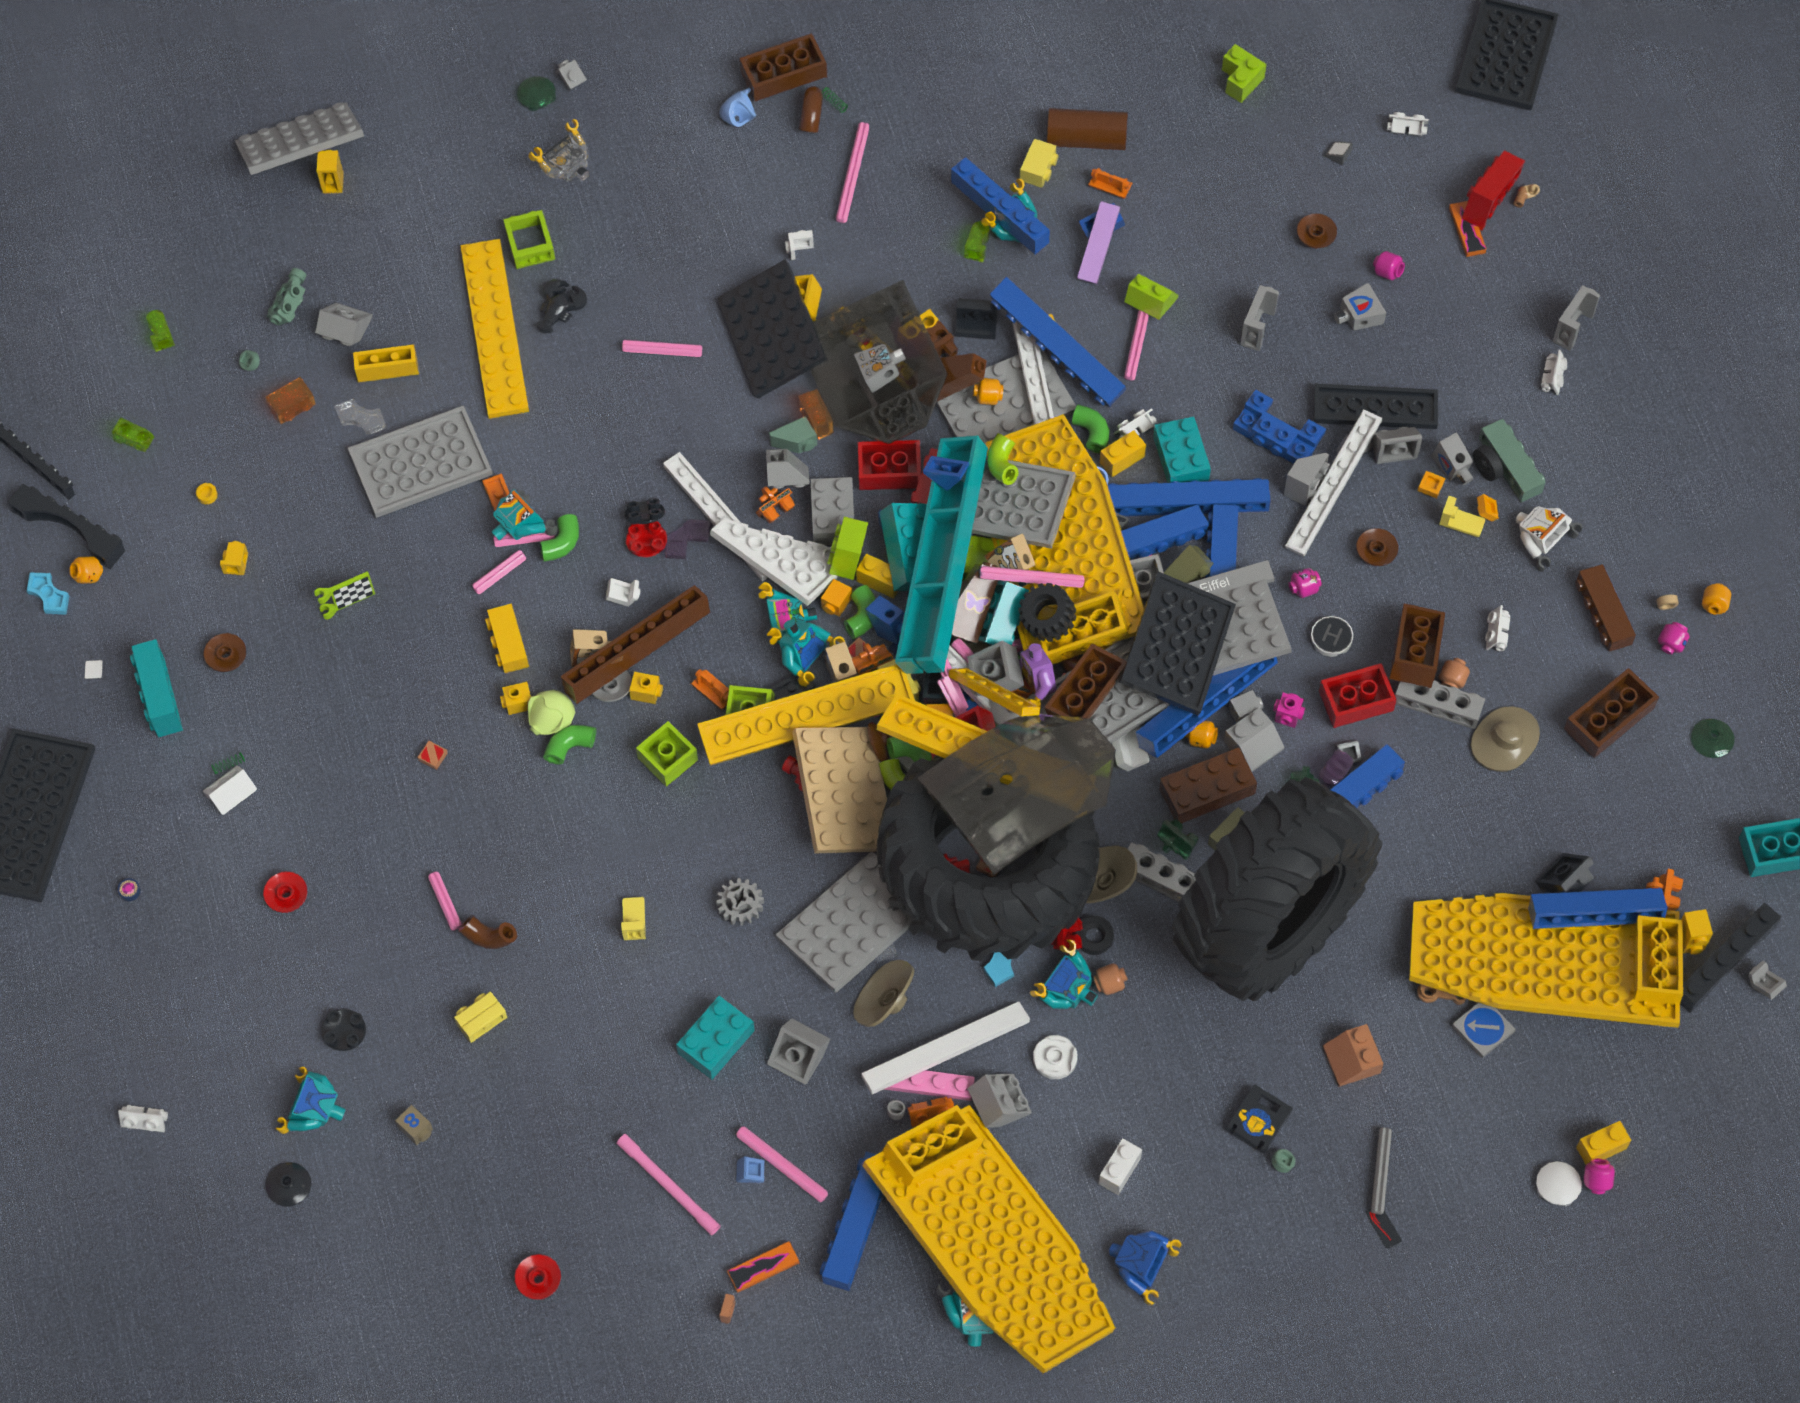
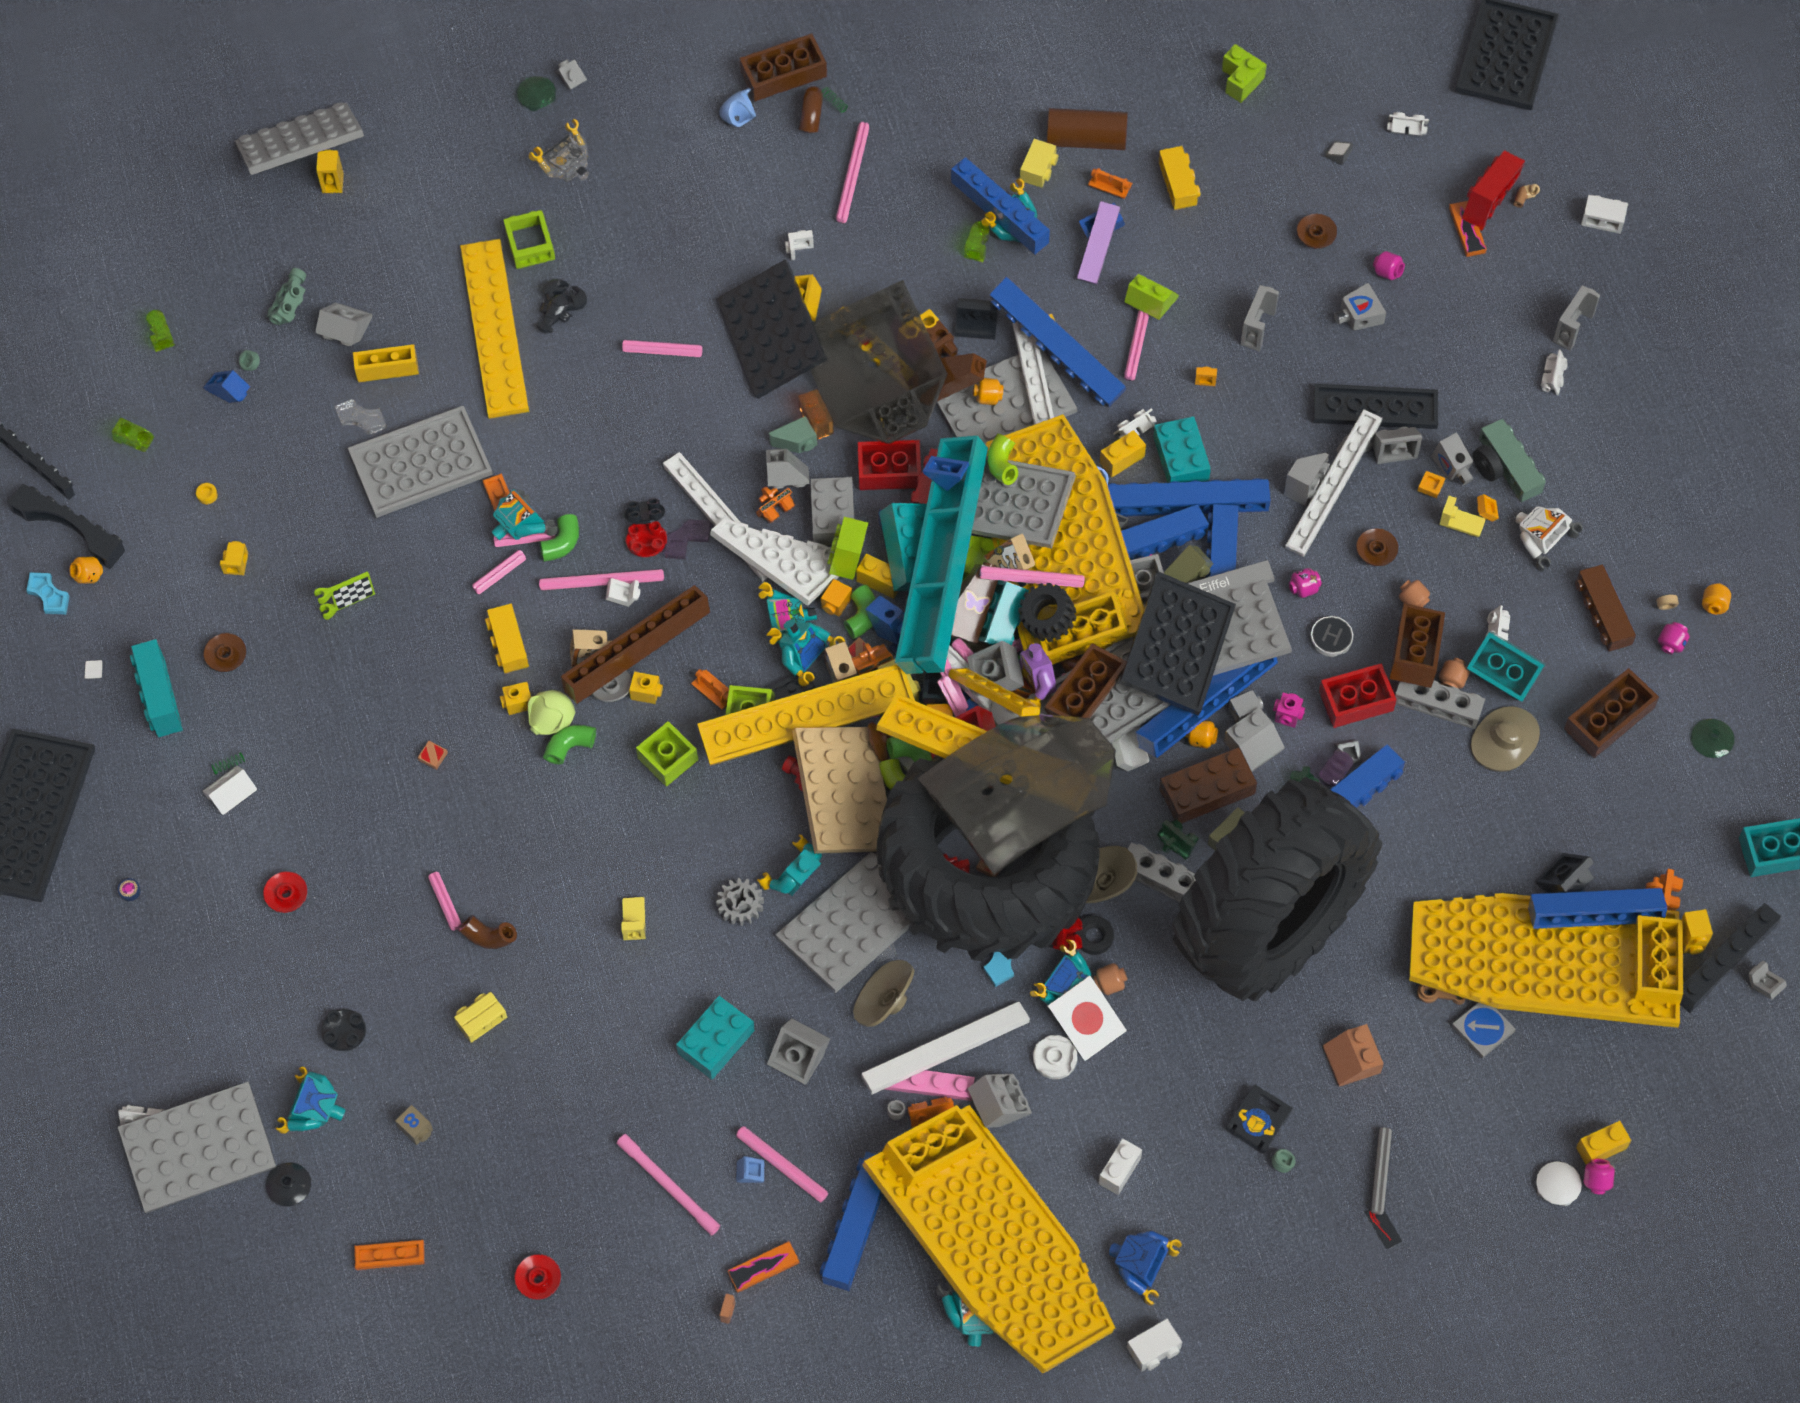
clear orange brick [265,377,316,424] -> none
light grey torso [854,344,906,393] -> none
bright green cylinder [1072,404,1110,453] -> none
blue bracket [1233,390,1326,464] -> none
none -> light grey plate [118,1082,277,1213]
none -> blue slope [203,370,250,403]
none -> orange tile [355,1240,425,1270]
none -> bright pink axle [539,569,664,590]
none -> teal torso [757,835,822,896]
none -> white sticker [1048,976,1127,1061]
none -> white brick [1127,1319,1182,1371]
none -> yellow brick [1158,146,1200,210]
none -> light orange plate [1195,367,1217,386]
none -> nougat head [1399,580,1430,607]
none -> teal brick [1467,631,1546,702]
none -> white brick [1581,195,1628,234]

